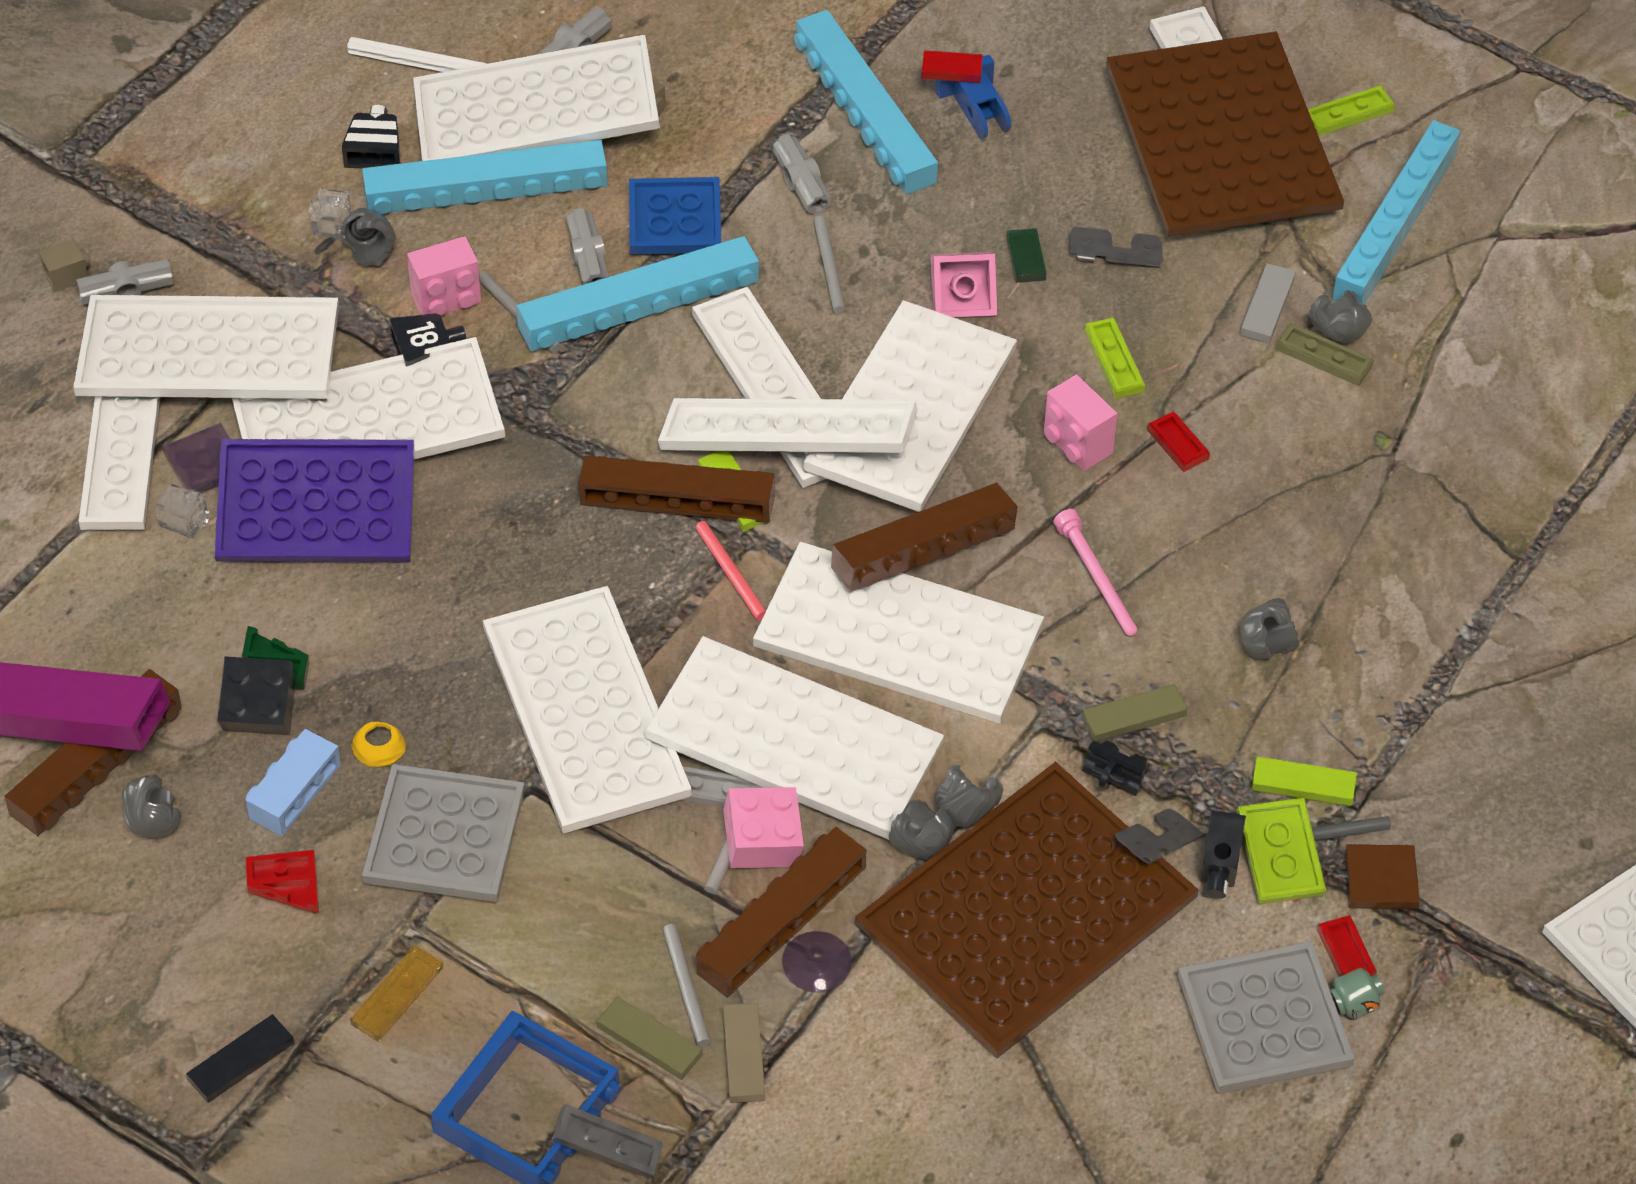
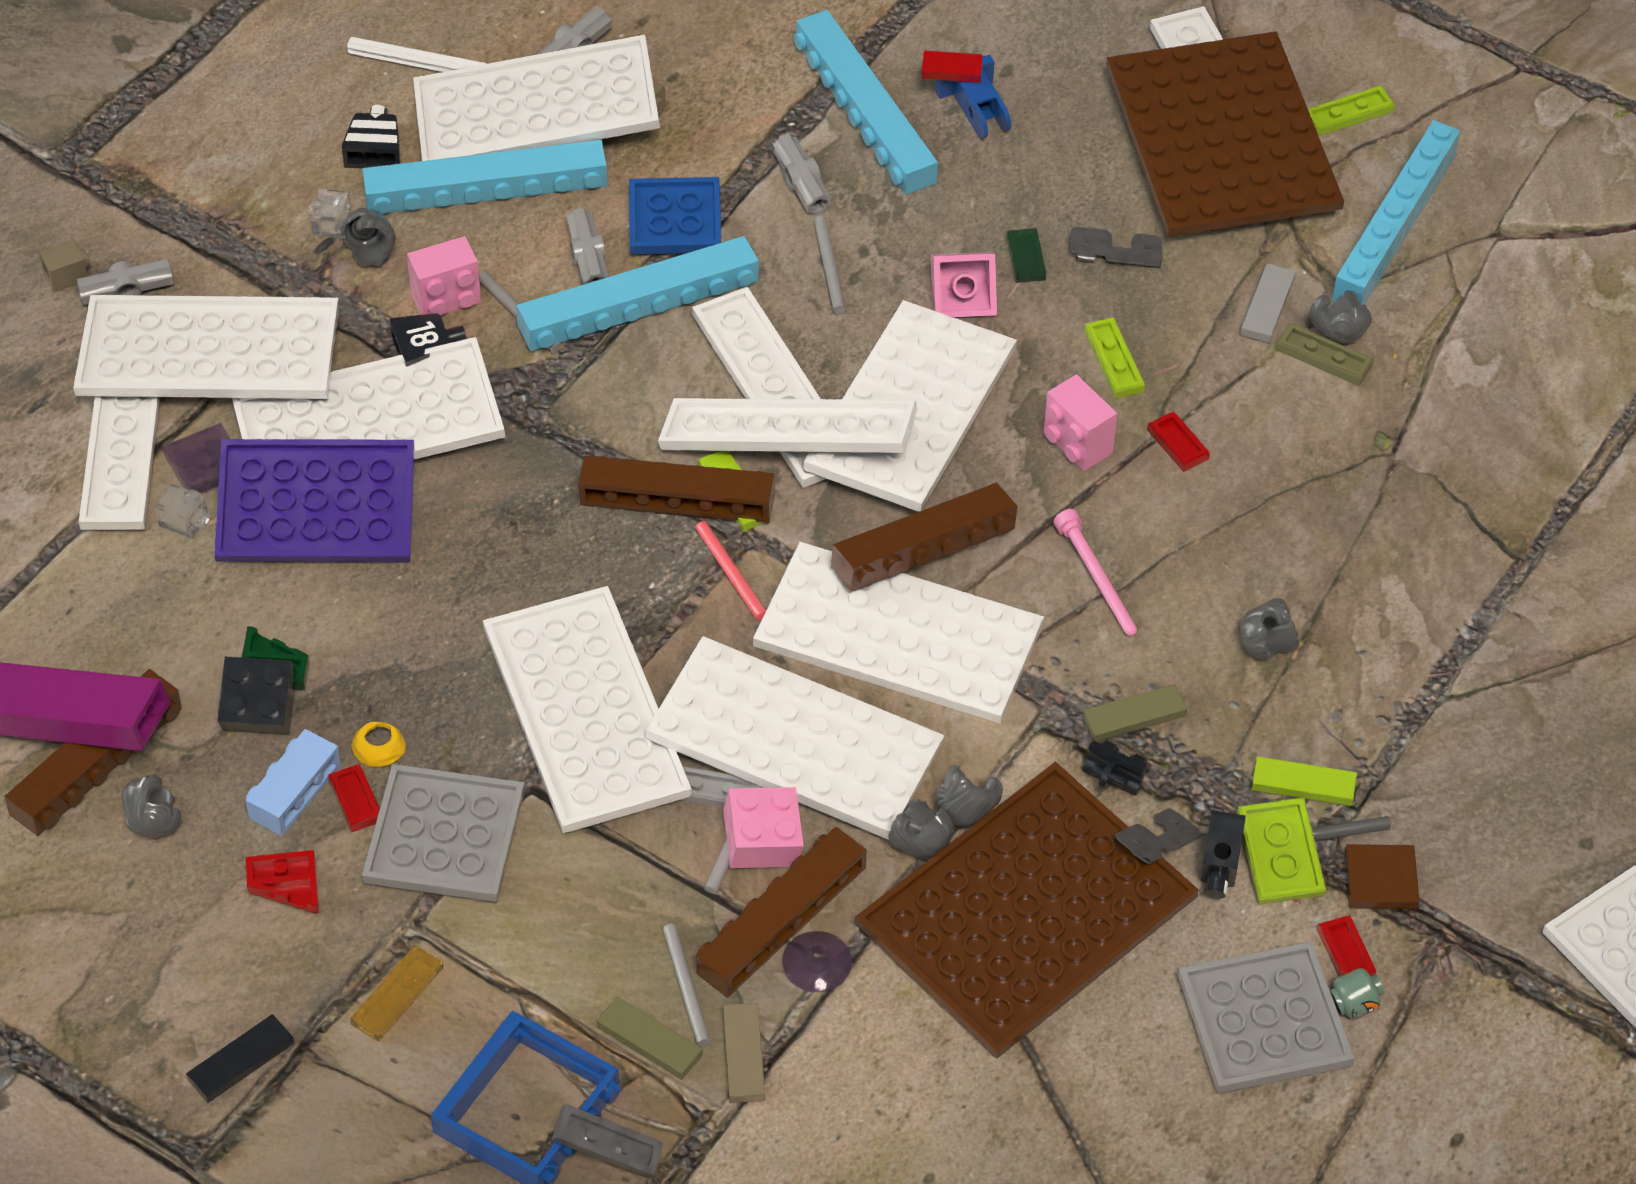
none -> red tile [328,763,380,832]

